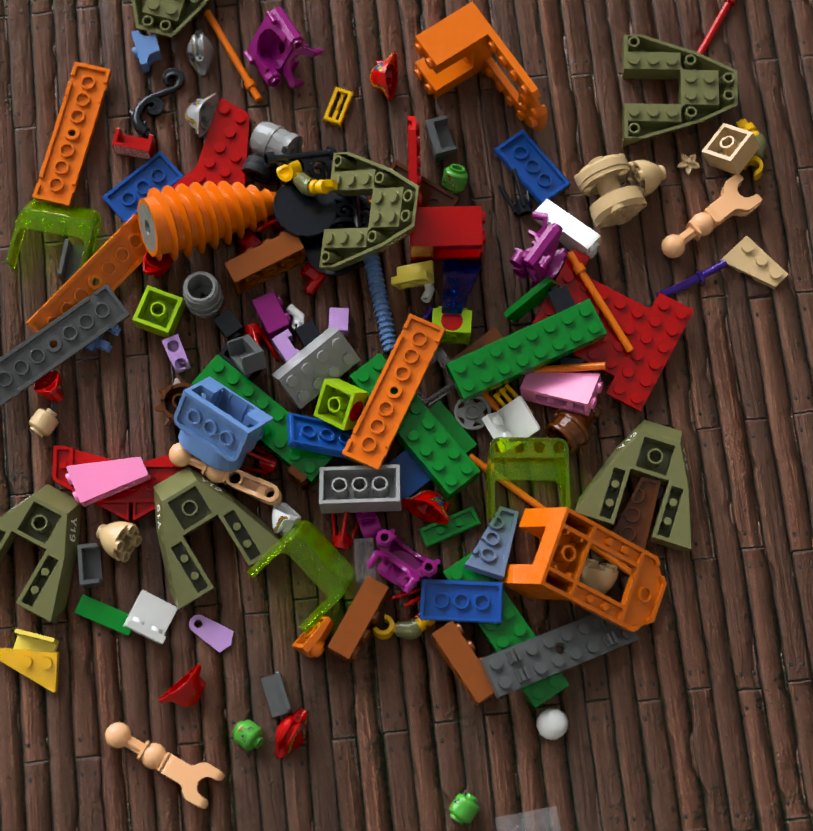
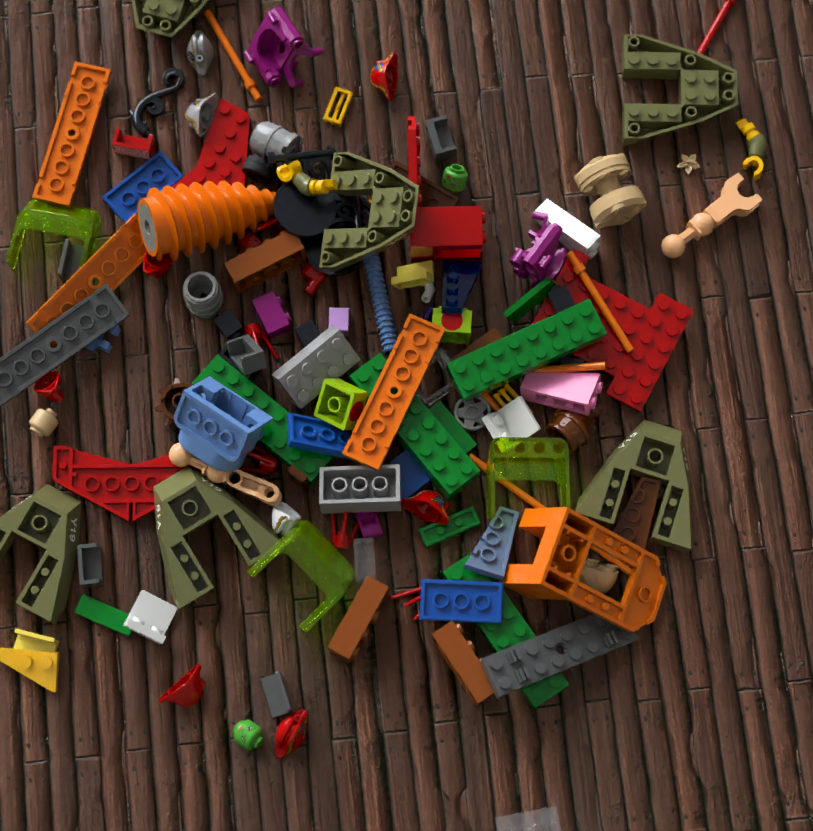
bright pink slope [65,457,151,507] -> none
tan piece [96,521,142,562] -> none
light nougat piece [105,722,225,809] -> none
medium blue brick [131,30,162,73] -> none
lime brick [132,285,186,338] -> none
lavender leg [161,334,191,374] -> none
lavender piece [189,615,234,653] -> none
lavender leg [272,329,300,363] -> none
white arm [286,304,305,330] -> none
orange slope [292,615,334,658] -> none
magenta piece [366,528,440,594] -> none
piece [372,614,436,640] -> none
orange bracket [414,1,548,132] -> none
bright green head [449,792,480,825] -> none
blue tile [494,129,571,205] -> none
black plant [498,168,533,217] -> none
white hair [536,708,568,740] -> none
tan piece [624,160,666,197] -> none
dark purple sword [656,259,728,296] -> none
tan brick [702,123,760,175] -> none
tan wing [720,235,788,289] -> none

